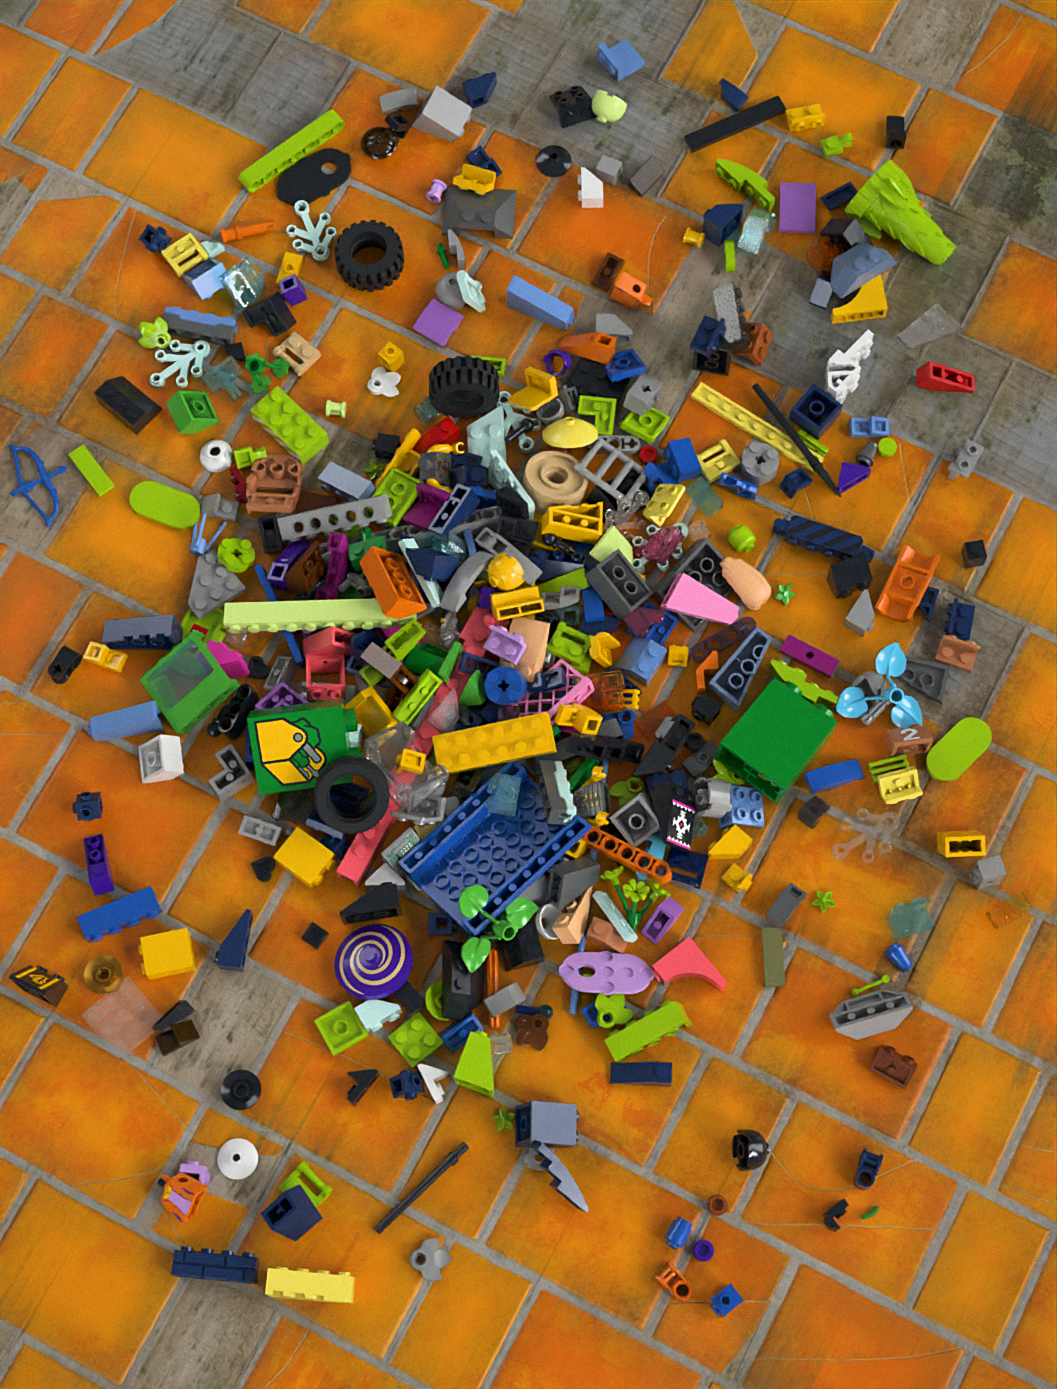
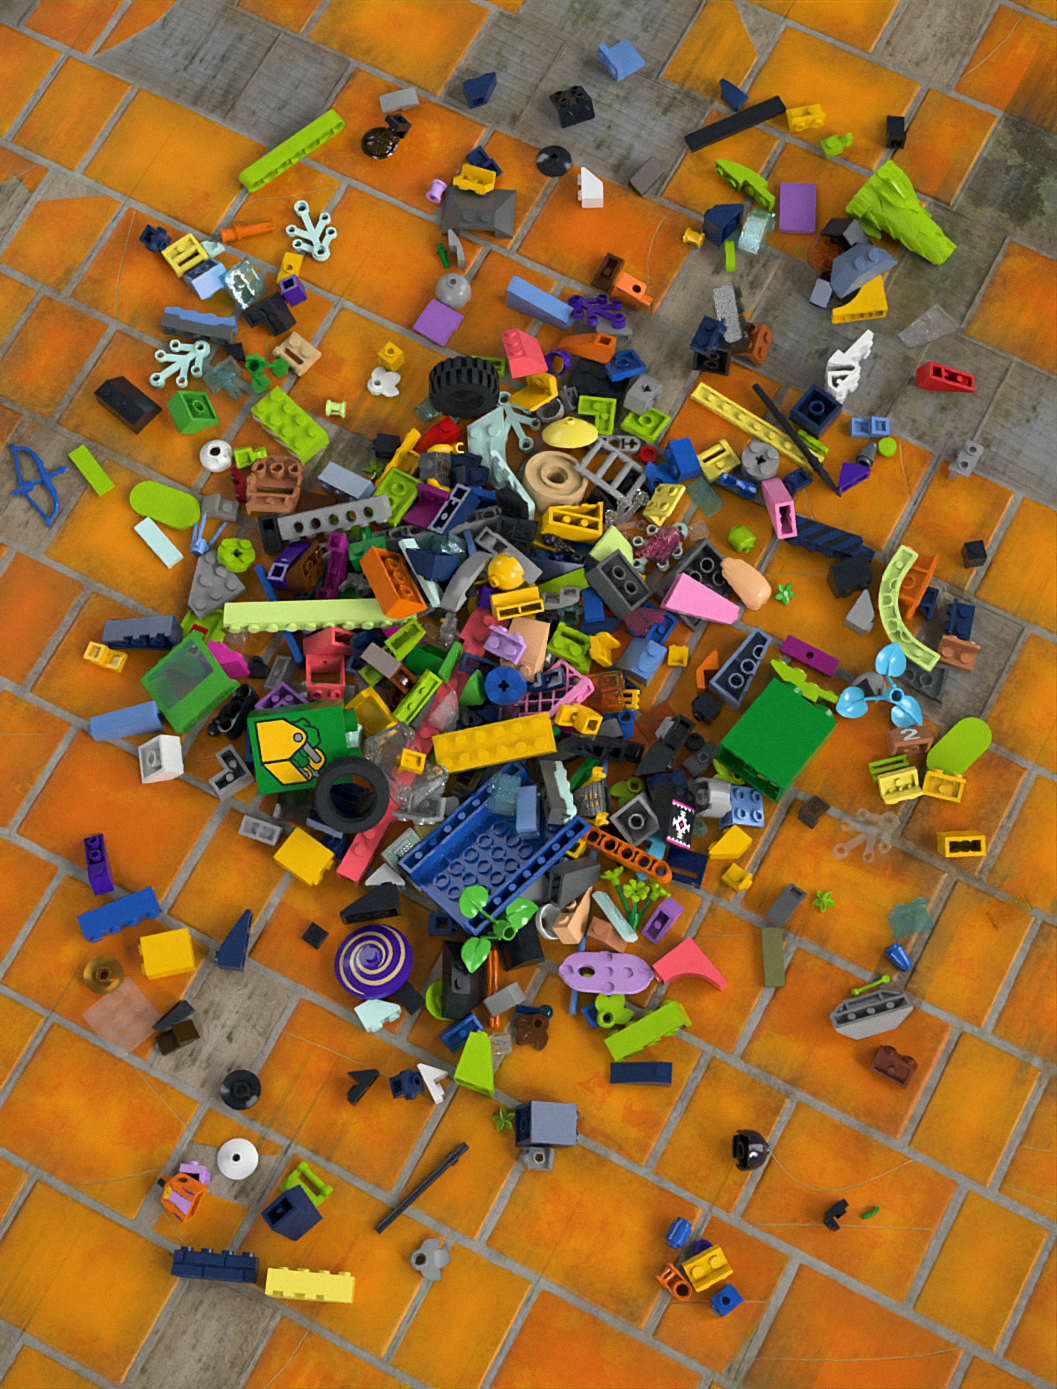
slope [9,965,68,1007] -> none
black piece [48,646,82,684] -> none
dark blue brick [72,792,103,821] -> none
lime plate [138,317,172,349] -> none
black tile [251,857,276,883] -> none
black piece [277,148,351,206] -> none
lime plate [314,1001,369,1056] -> none
black tyre [334,220,404,292] -> none
lime plate [388,1012,444,1069] -> none
light grey slope [411,86,472,143] -> none
light aqua plate [456,270,486,313] -> none
black bar [505,418,534,444] -> none
slope [530,1140,589,1213] -> none
clear neon green arm [563,758,581,776] -> none
yellowish green cylinder [592,90,627,123] -> none
light grey brick [594,155,622,186] -> none
beam [690,617,756,663] -> none
dark orange plate [707,1195,728,1216] -> none
blue slope [804,759,865,795] -> none
dark blue tile [820,181,858,211] -> none
dark blue piece [854,1148,883,1190] -> none
light grey axle [860,700,891,726] -> none
light grey brick [970,855,1006,890] -> none
none -> light aqua tile [134,516,183,569]
none -> coral slope [500,328,548,379]
none -> medium blue piece [516,785,541,840]
none -> dark purple plant [568,294,626,329]
none -> yellow bracket [681,1243,733,1292]
none -> bright pink slope [761,478,797,539]
none -> yellowish green plate [879,545,940,673]
none -> yellow bracket [922,768,966,803]

